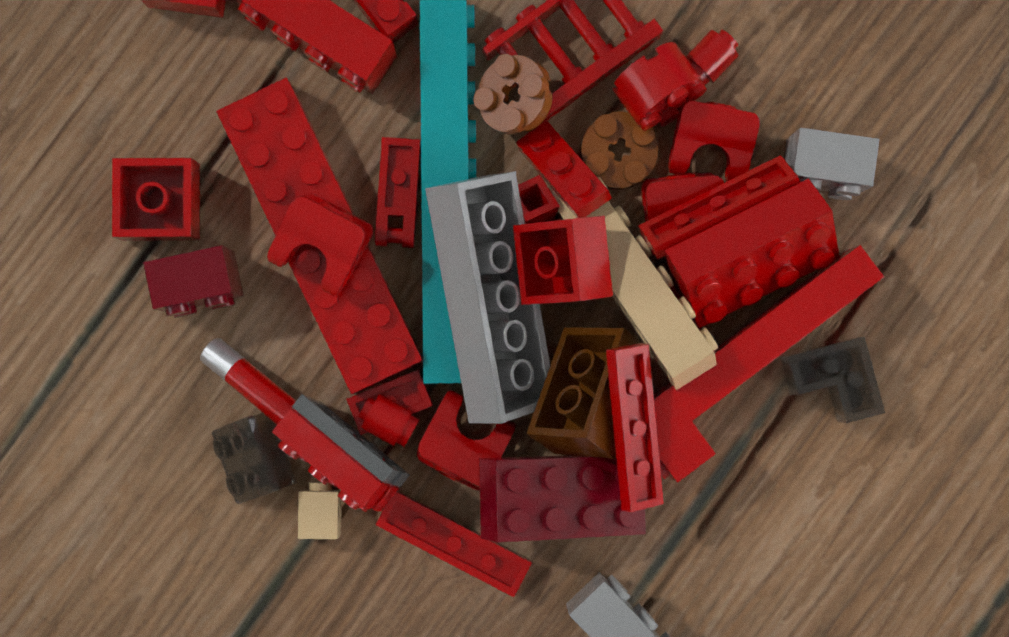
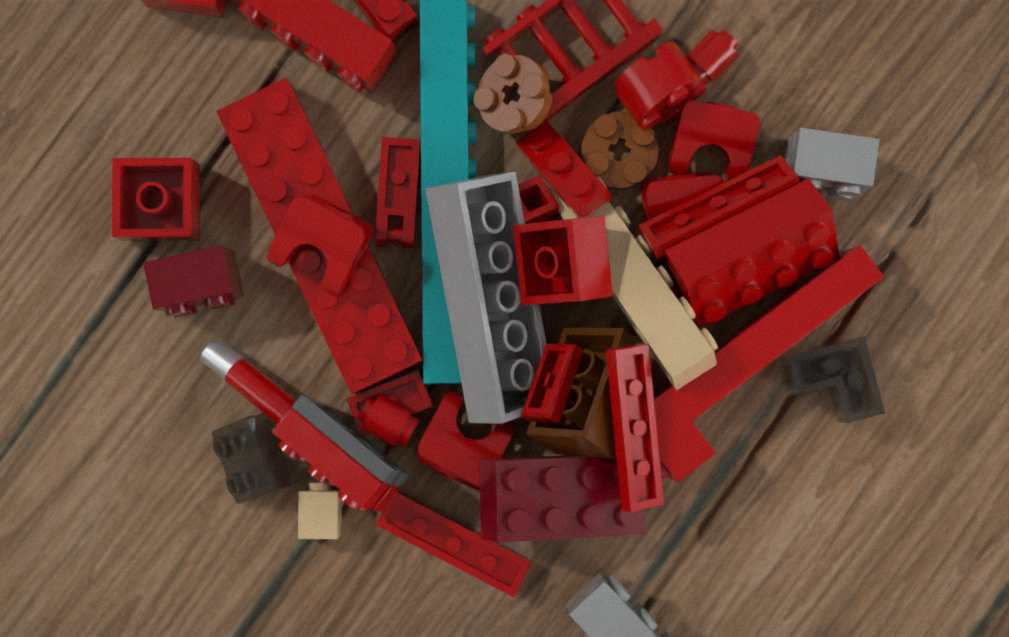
none -> red tile [521,344,584,423]

